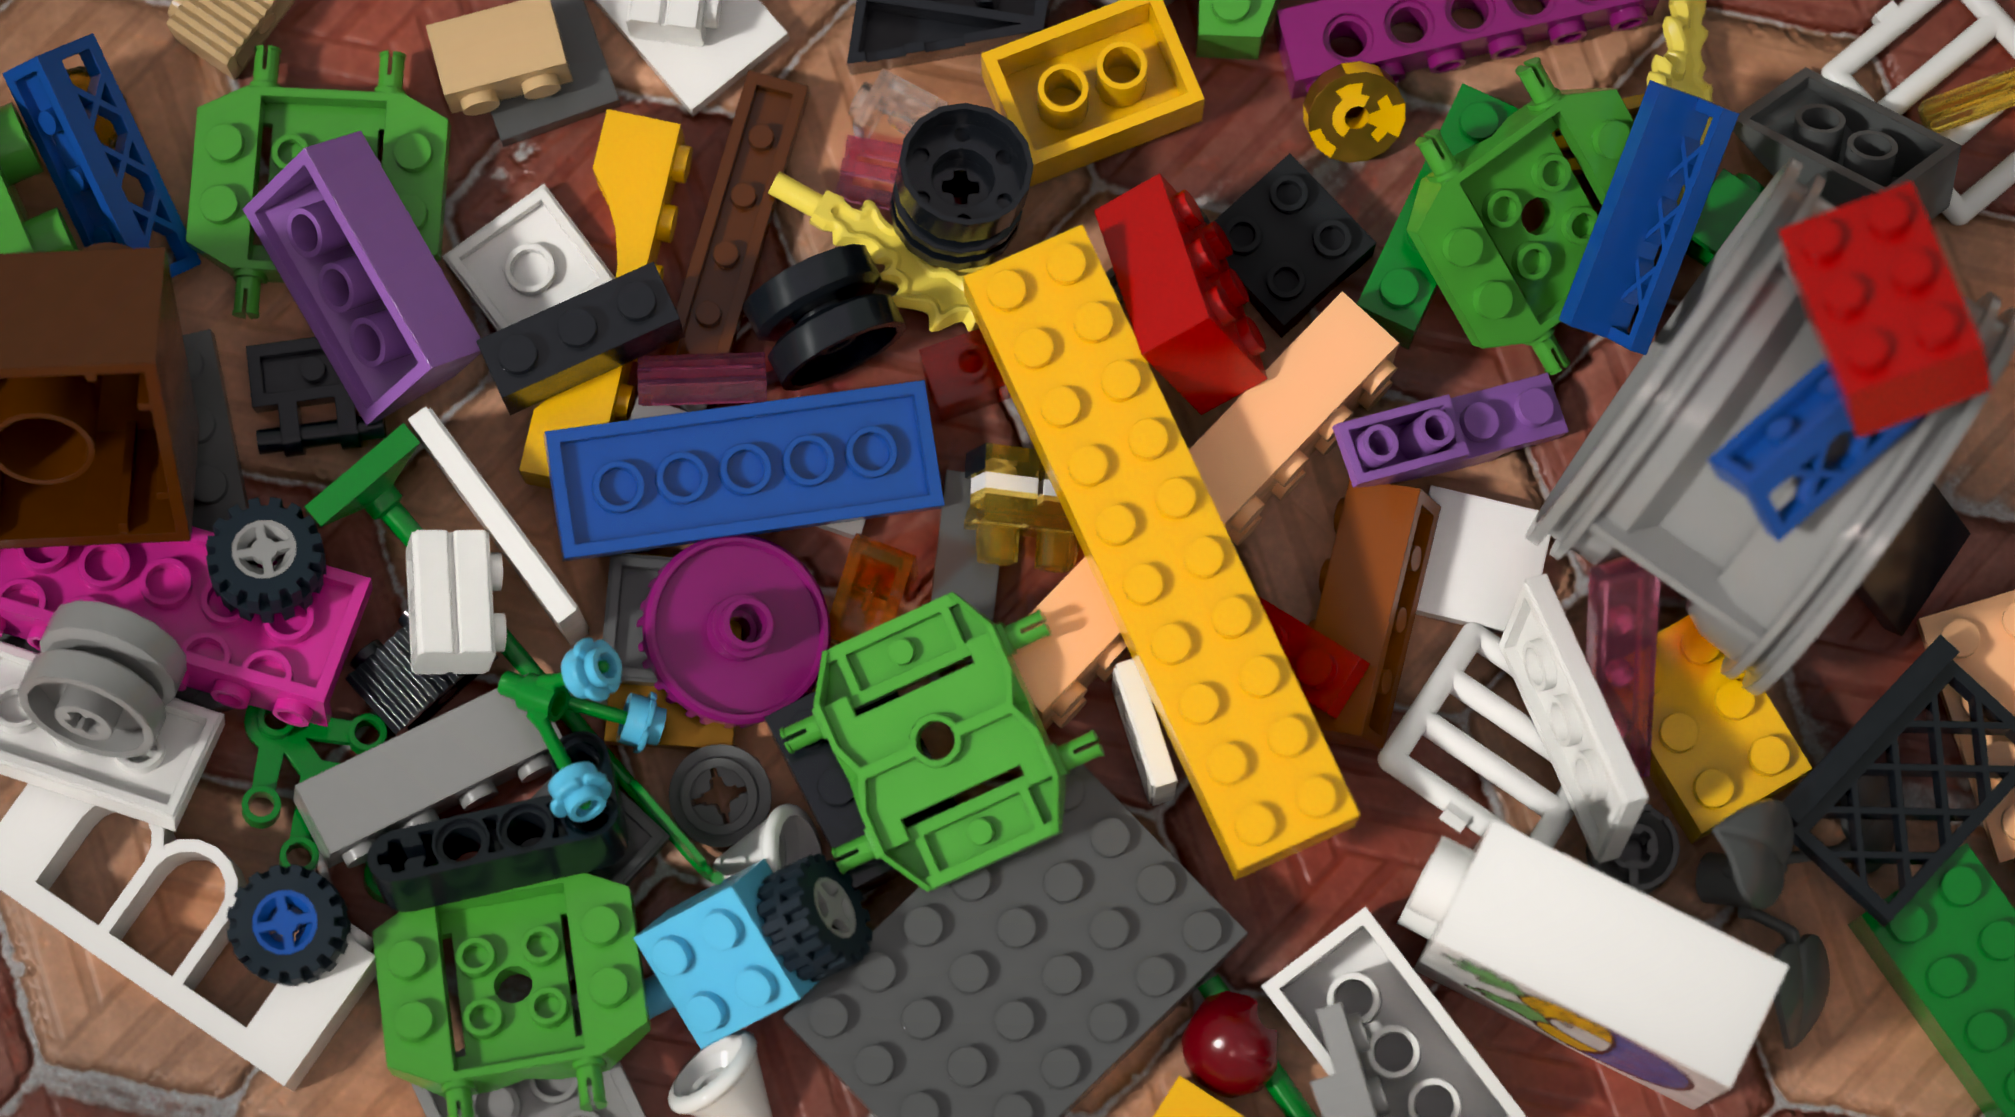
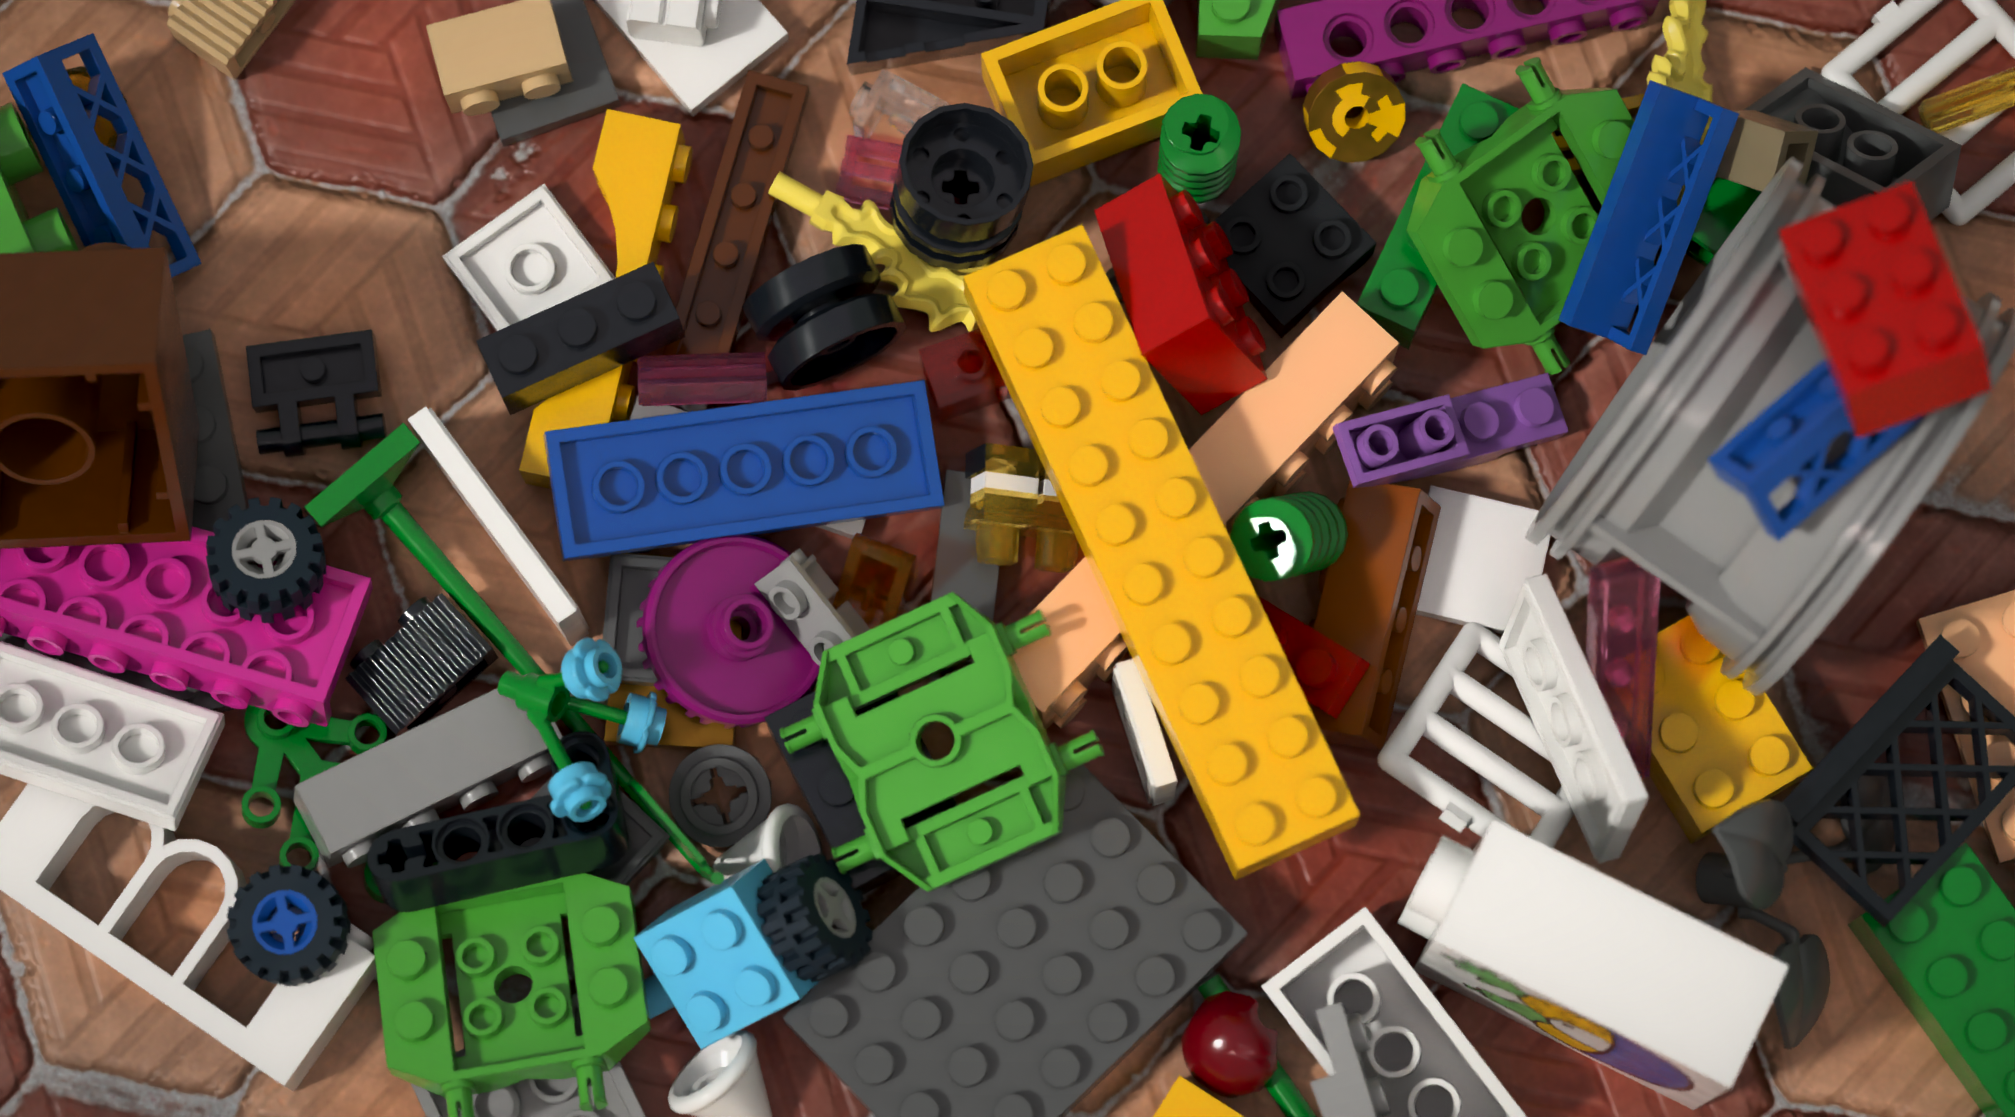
light grey wheel [17,600,187,758] -> none
bright green piece [186,45,451,319] -> none
medium lavender slope [243,131,481,426] -> none
white brick [405,530,507,674] -> none
dark grey wheel [1585,804,1680,895] -> none
black tile [1855,482,1971,636] -> none
none -> light grey hinge [754,548,870,666]
none -> green piece [1157,94,1241,204]
none -> green piece [1230,491,1348,582]
none -> dark tan brick [1716,110,1819,191]

